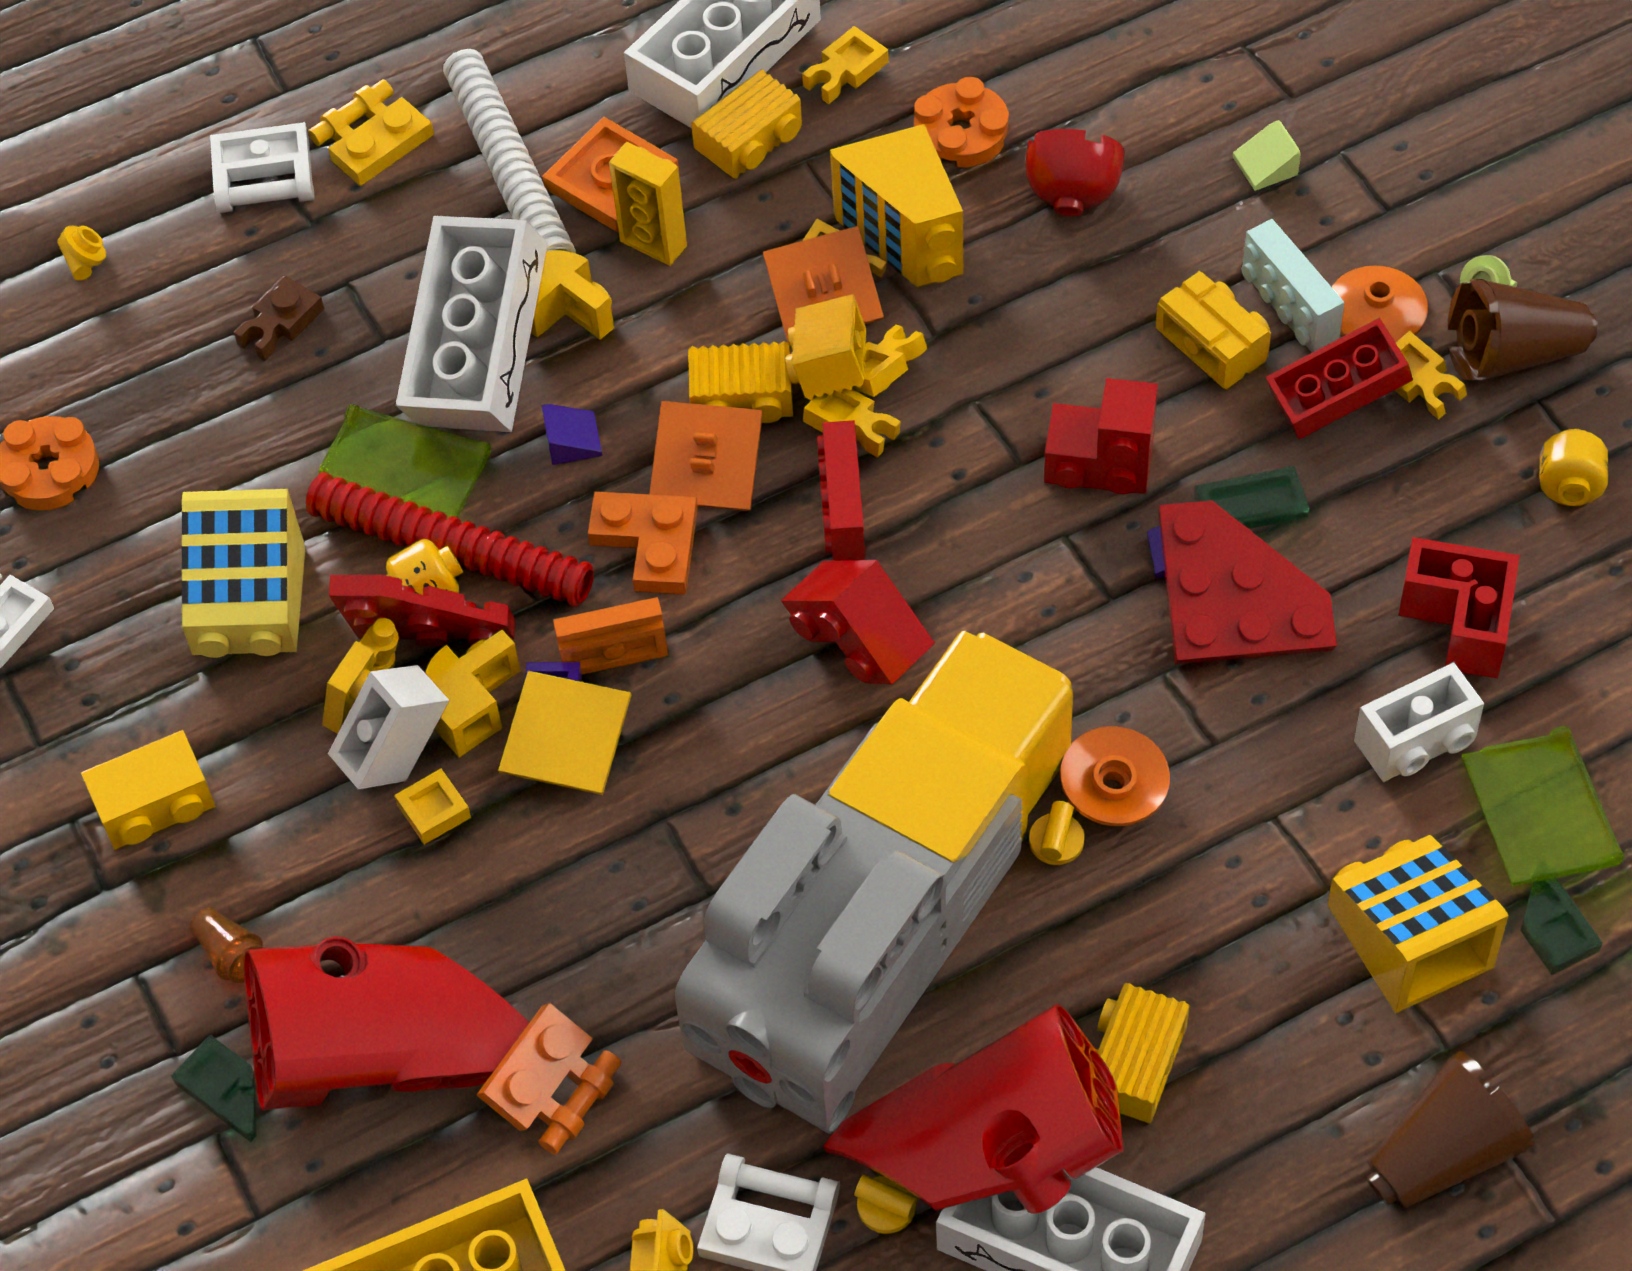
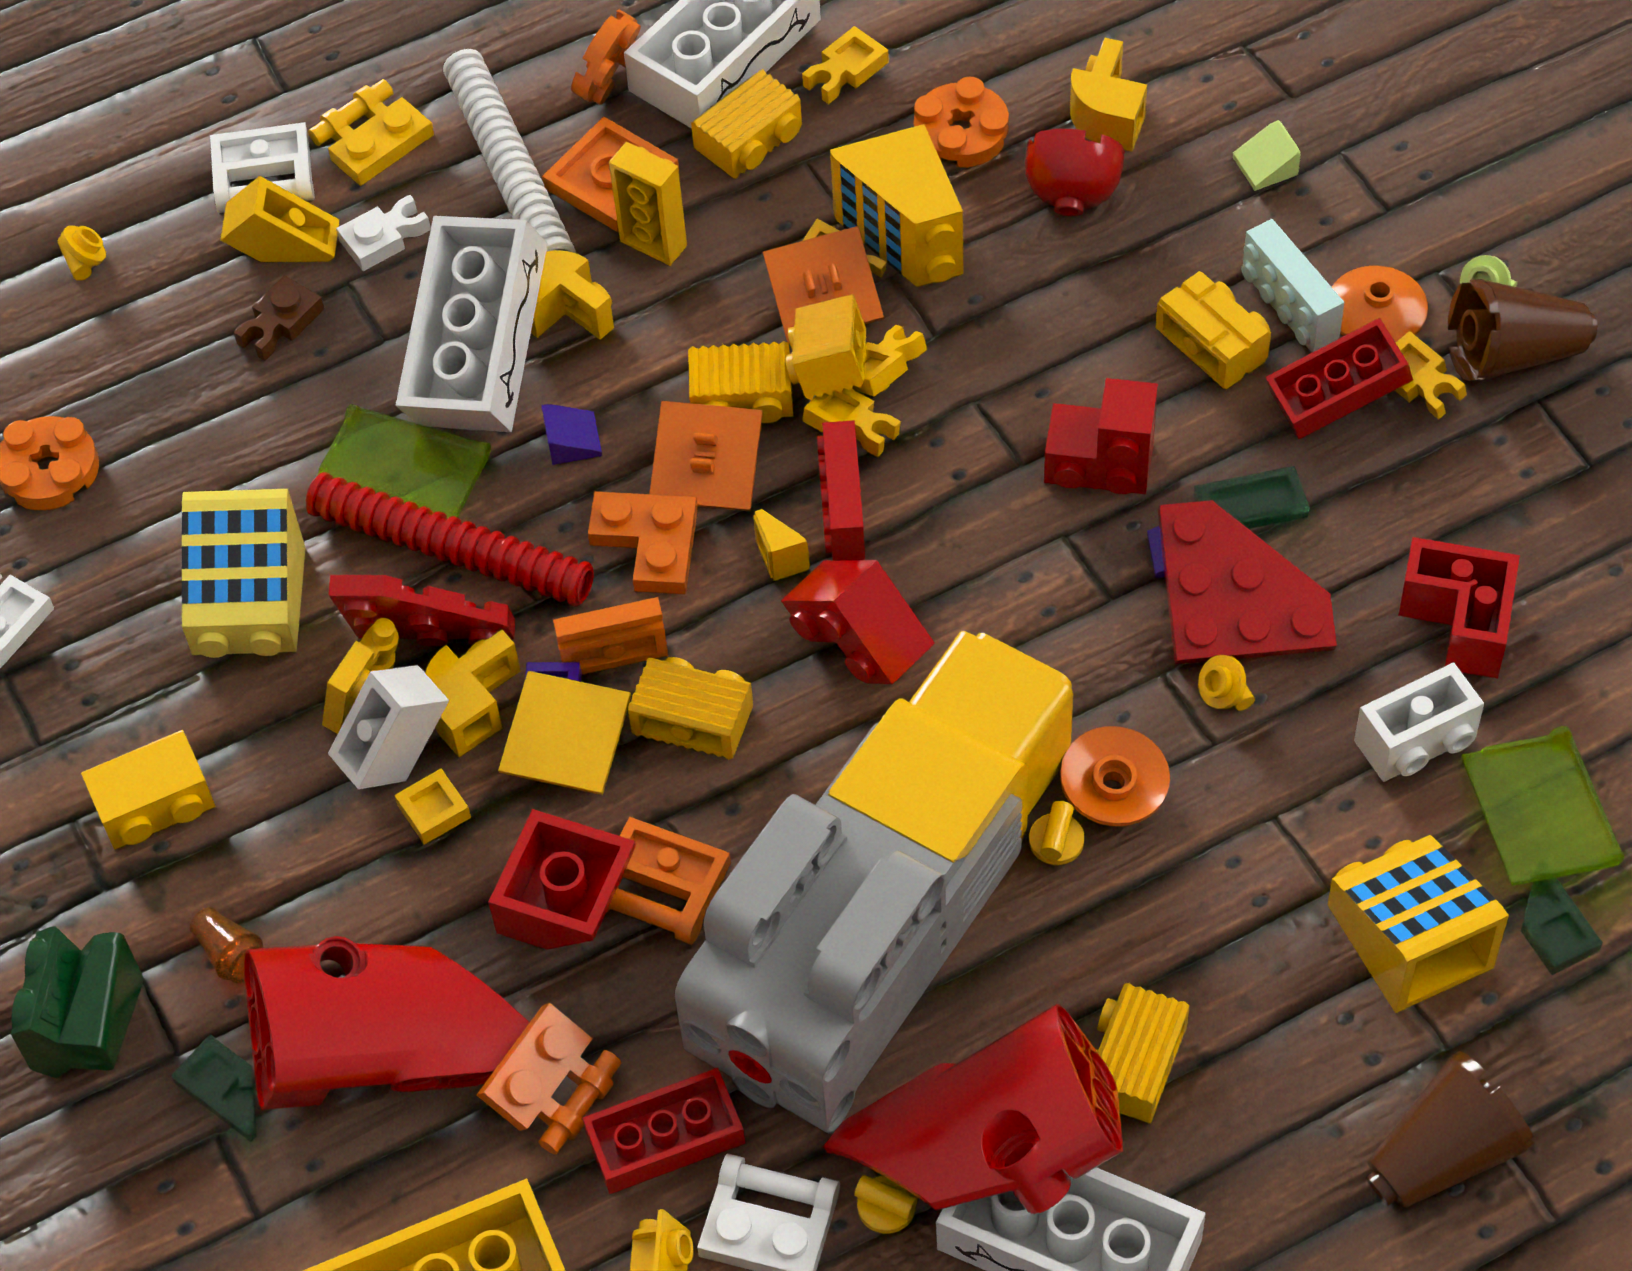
yellow head [386,539,464,595] -> none
yellow head [1539,429,1608,506] -> none
none -> dark green piece [11,926,143,1078]
none -> yellow slope [220,176,339,262]
none -> white plate [336,195,431,271]
none -> red slope [488,809,636,950]
none -> orange plate [571,9,641,105]
none -> red piece [582,1067,745,1195]
none -> orange plate [606,817,731,945]
none -> yellow brick [628,657,753,760]
none -> yellow slope [753,509,810,581]
none -> yellow brick [1070,38,1147,152]
none -> yellow plate [1198,655,1255,711]

